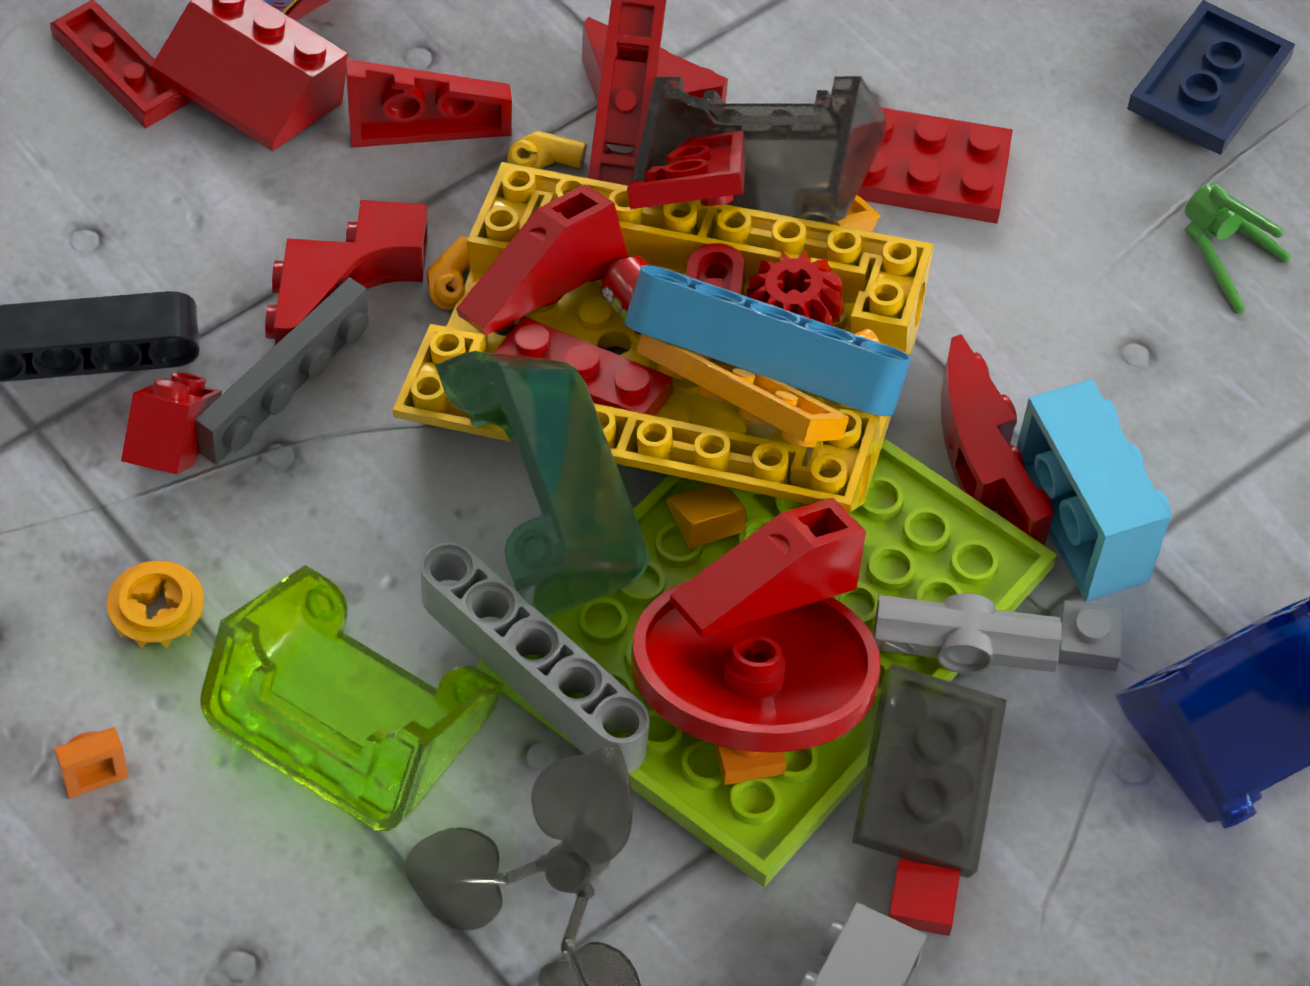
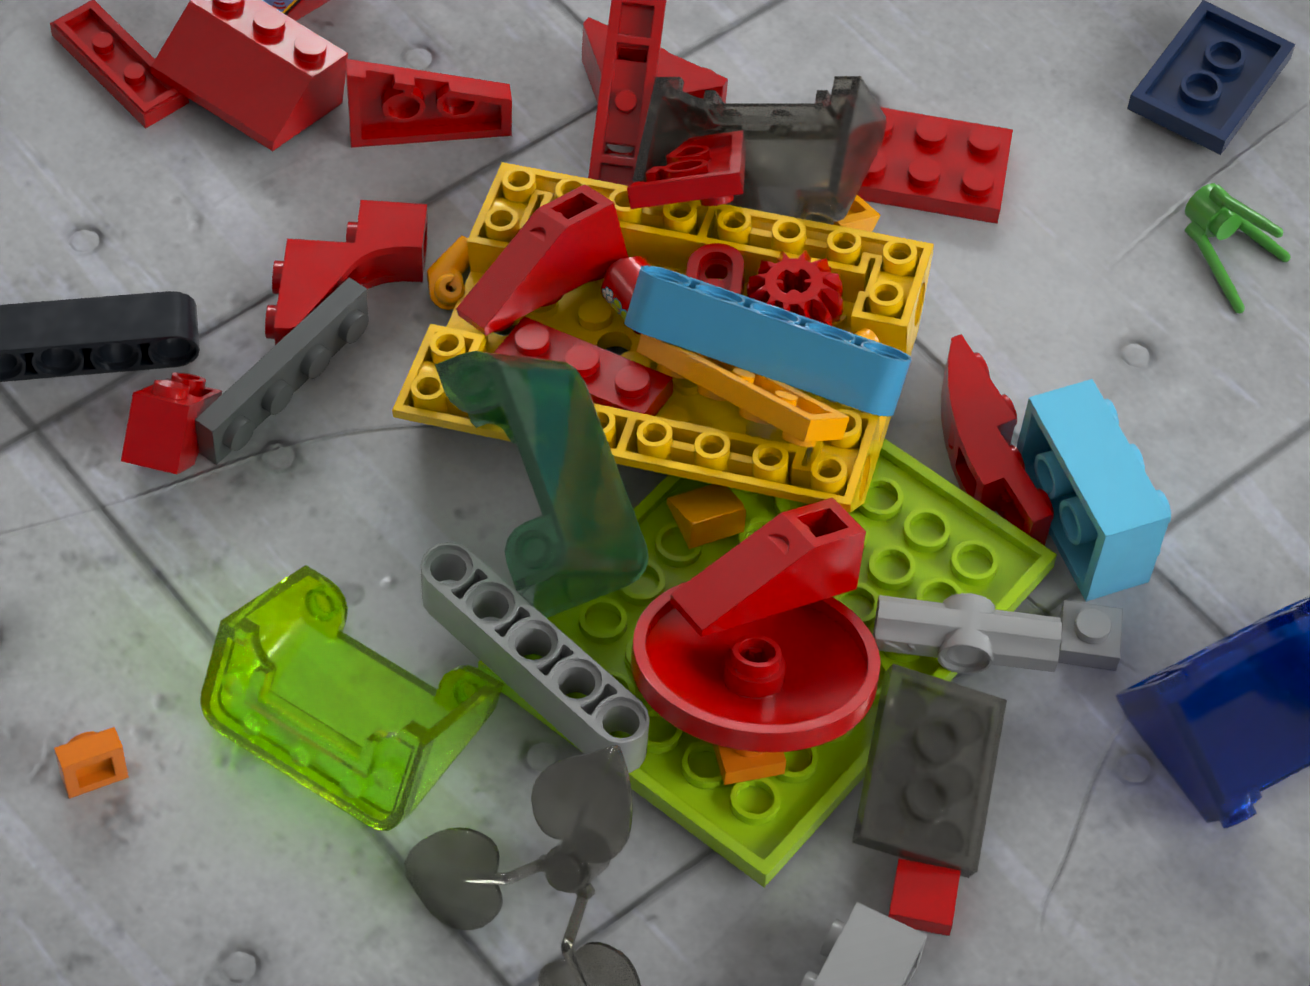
light orange gear [107,560,204,648] -> none
yellow arm [507,131,587,169] -> none

